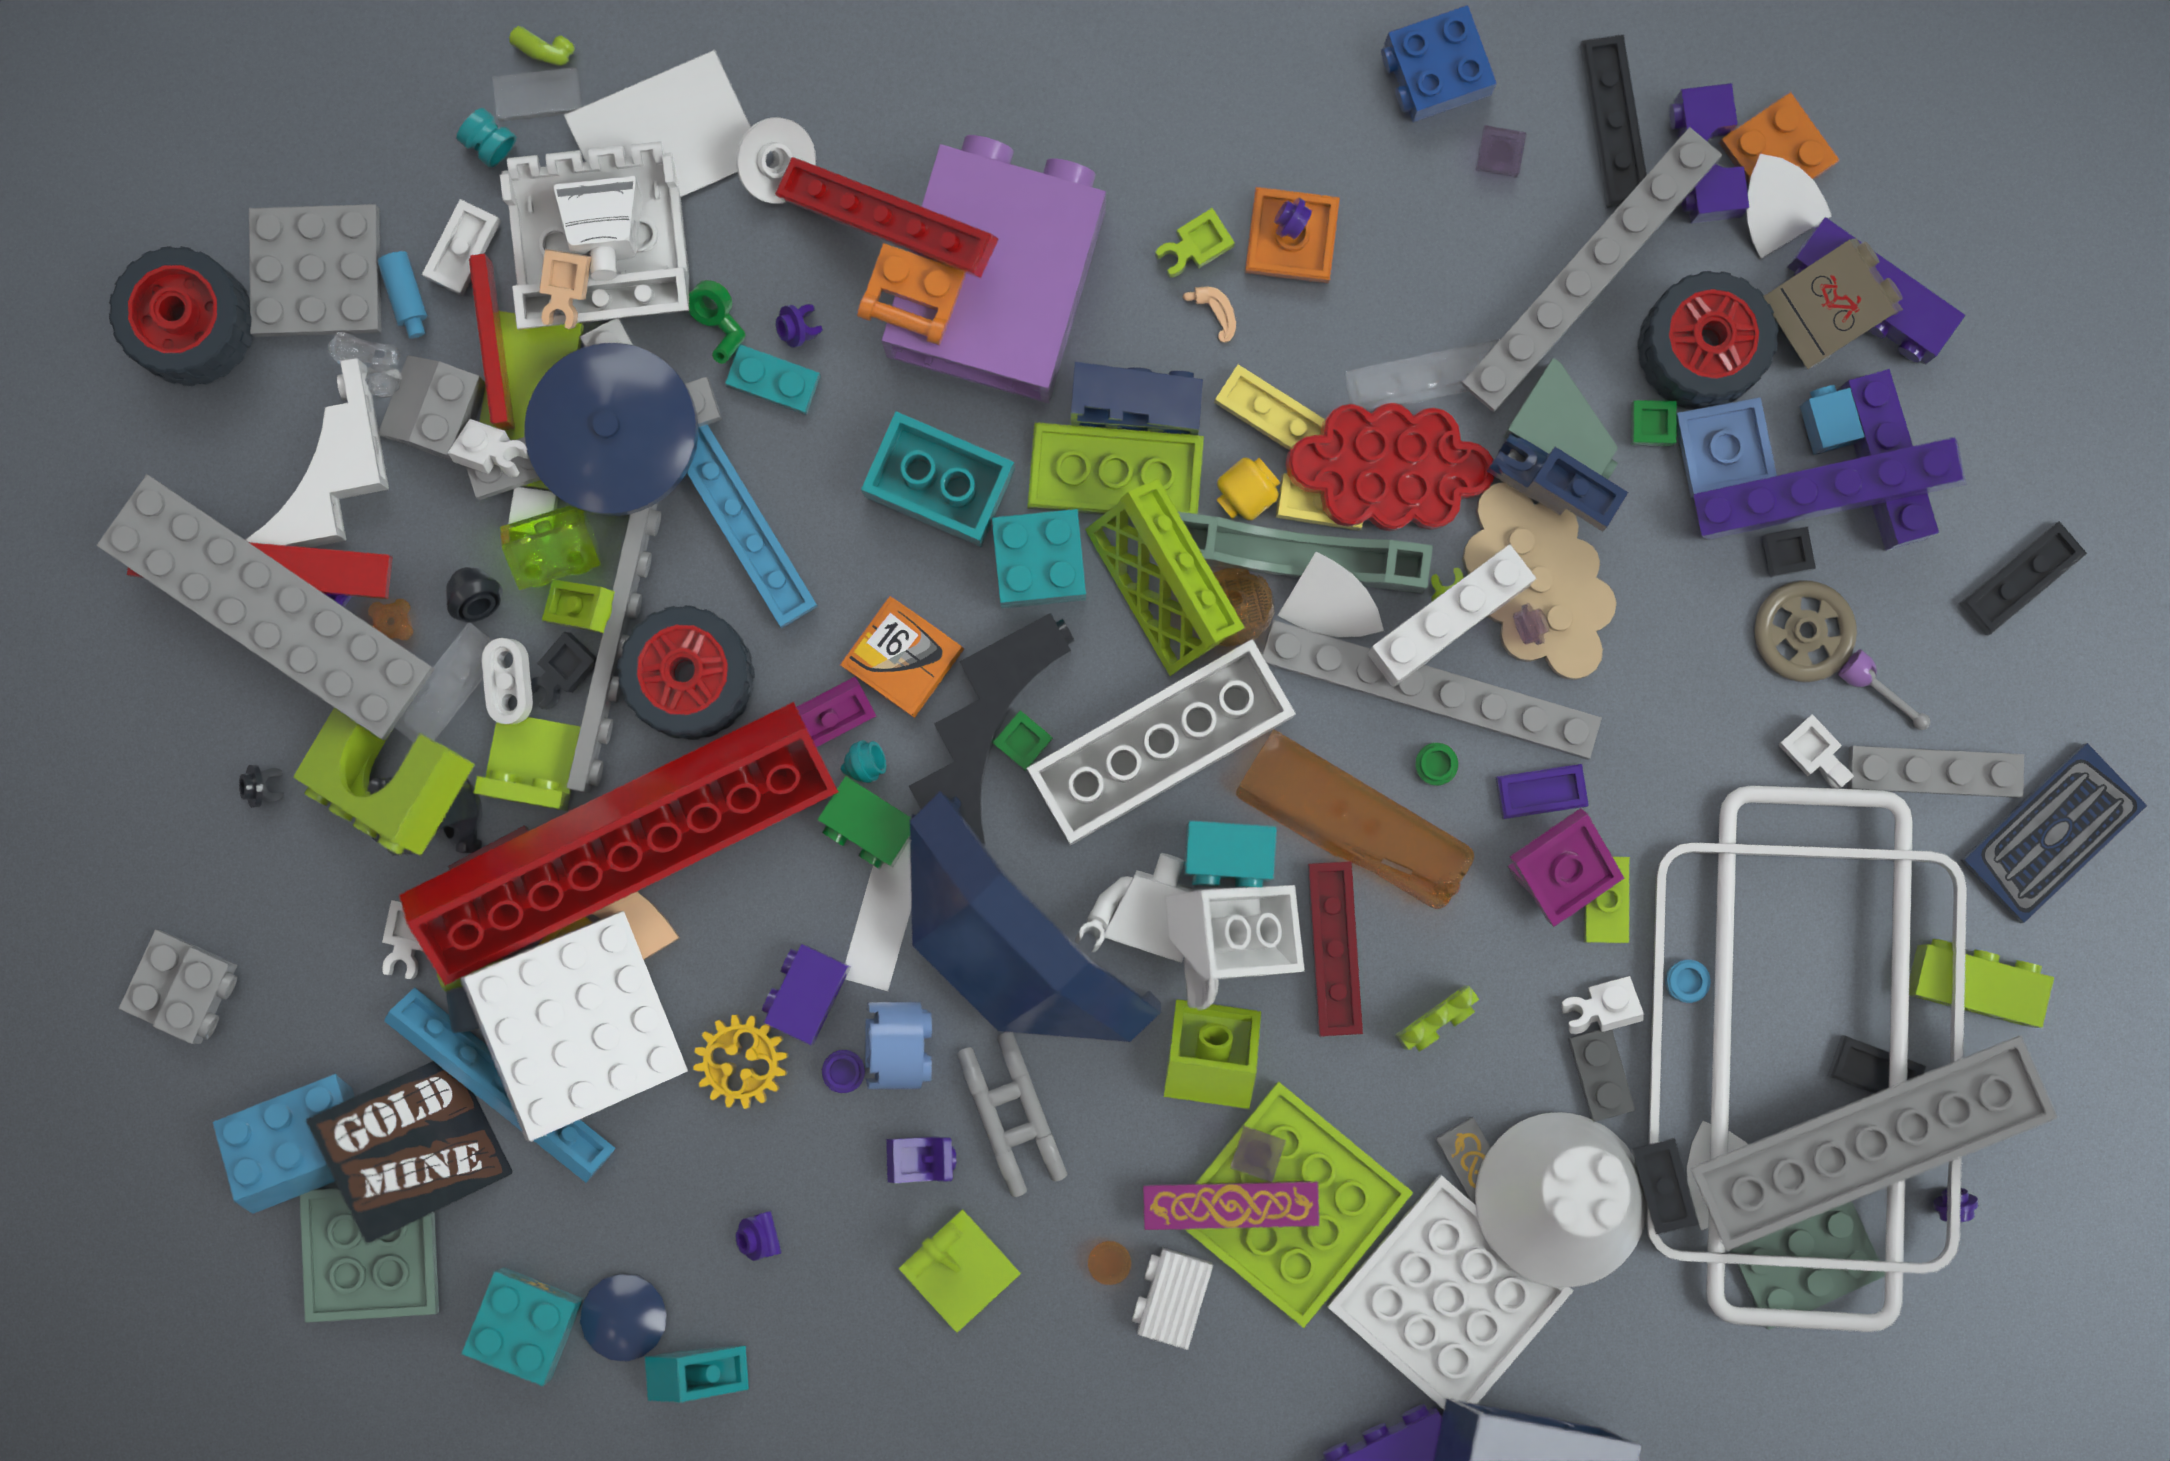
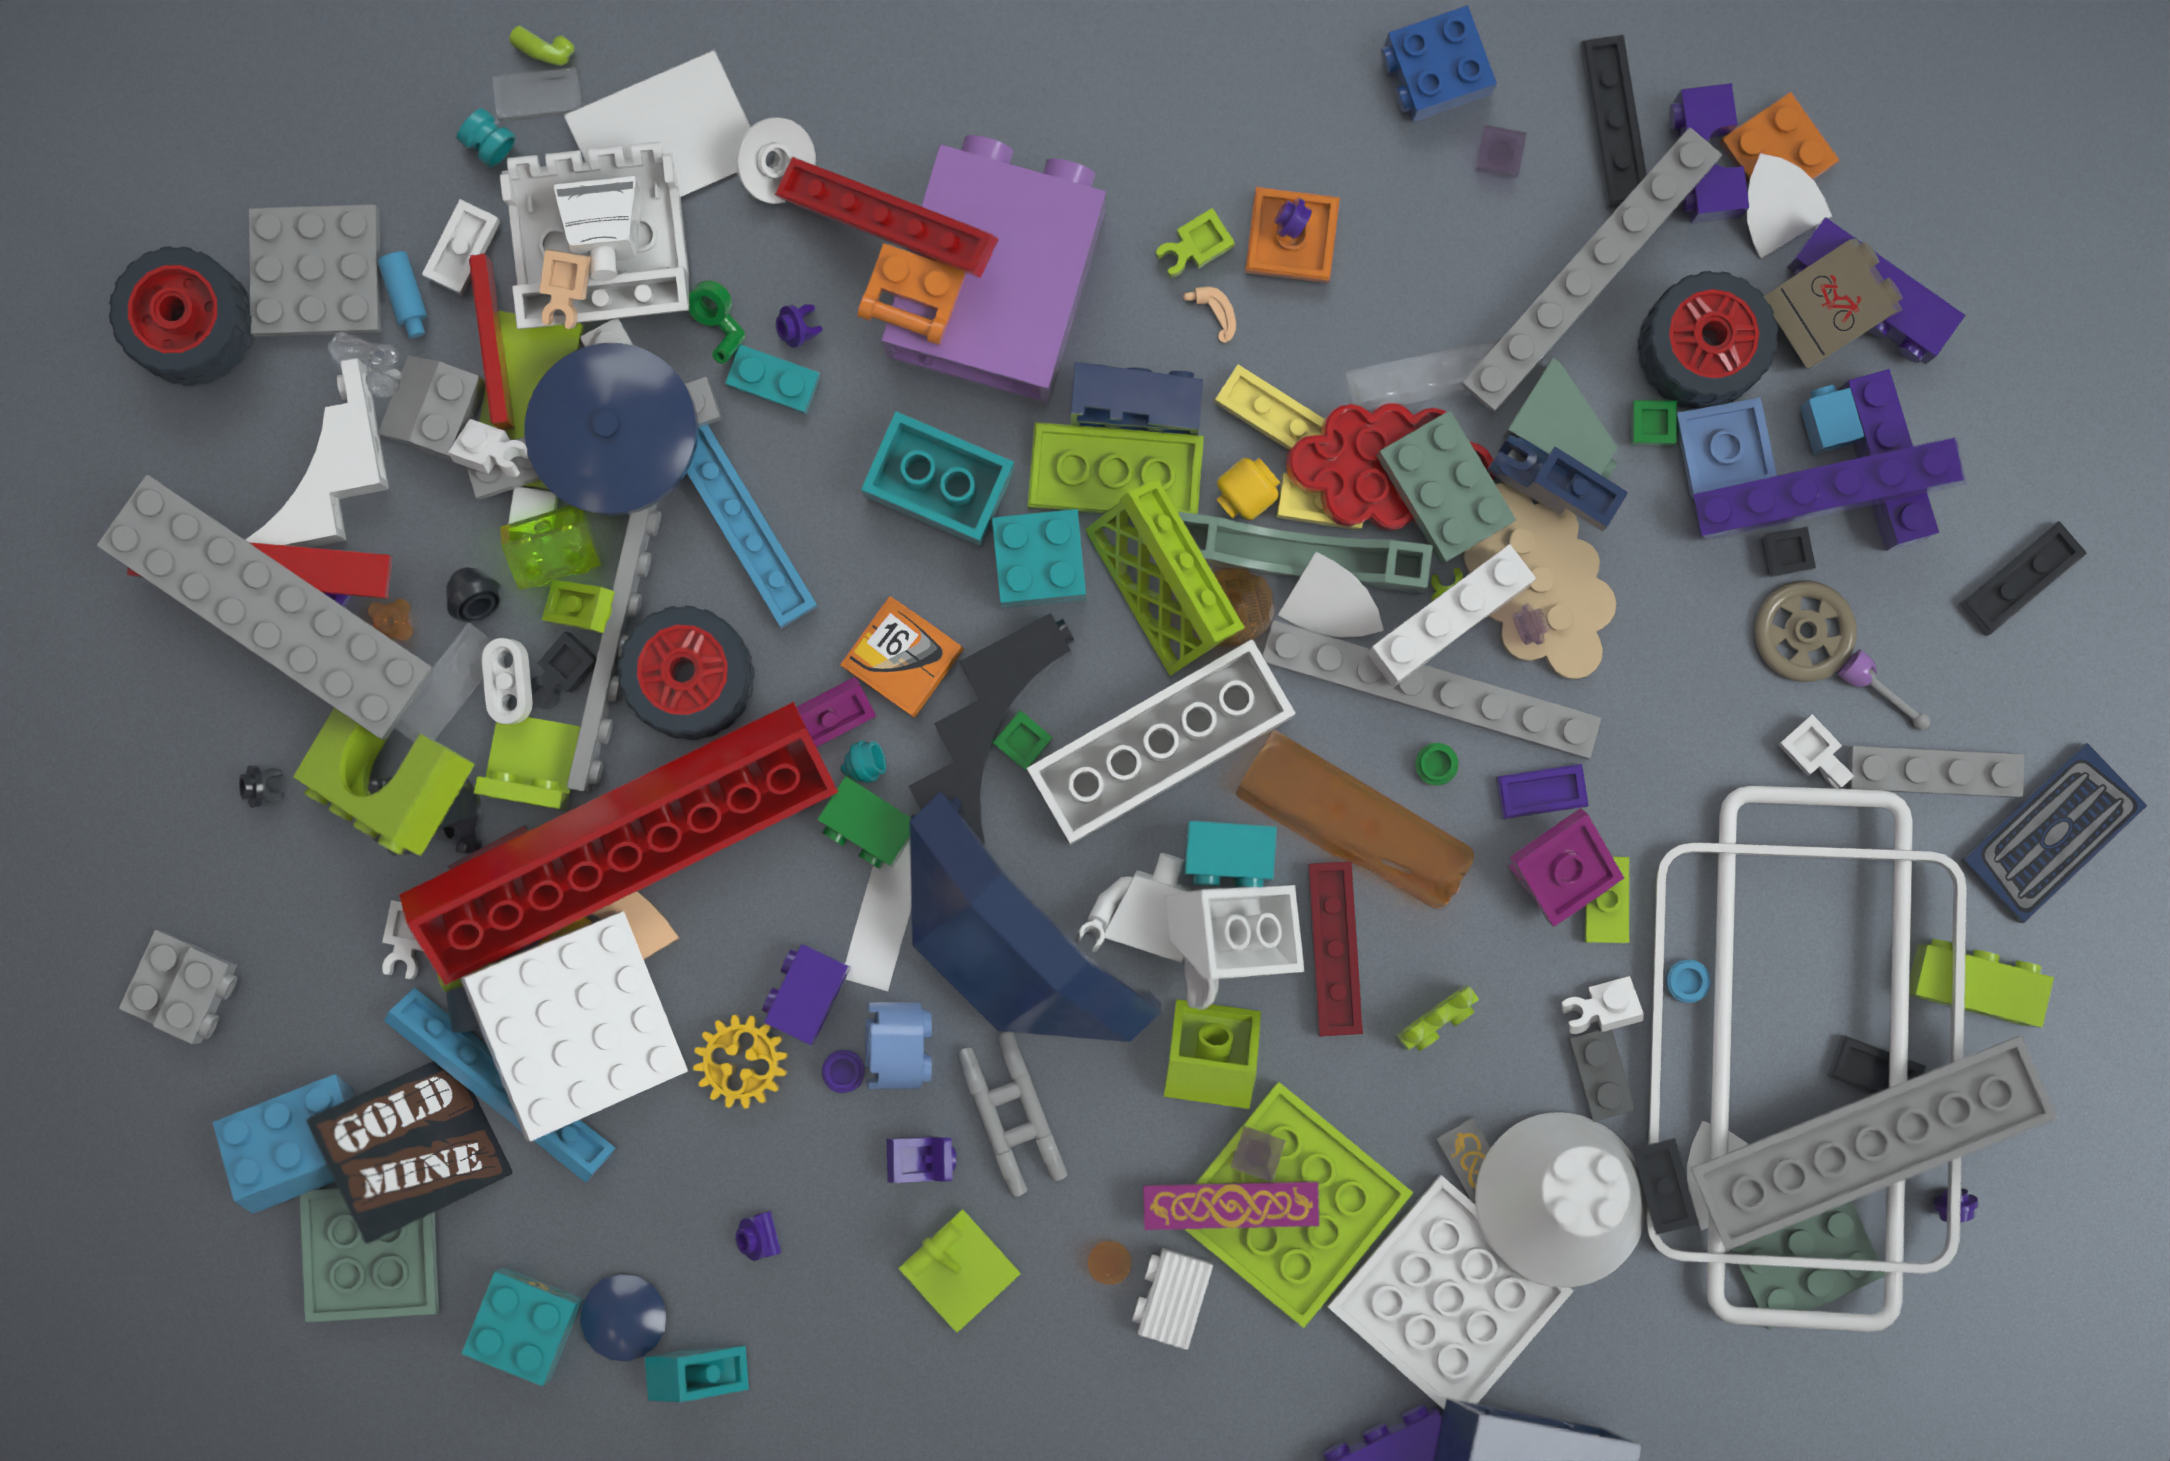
none -> sand green plate [1376,410,1516,564]

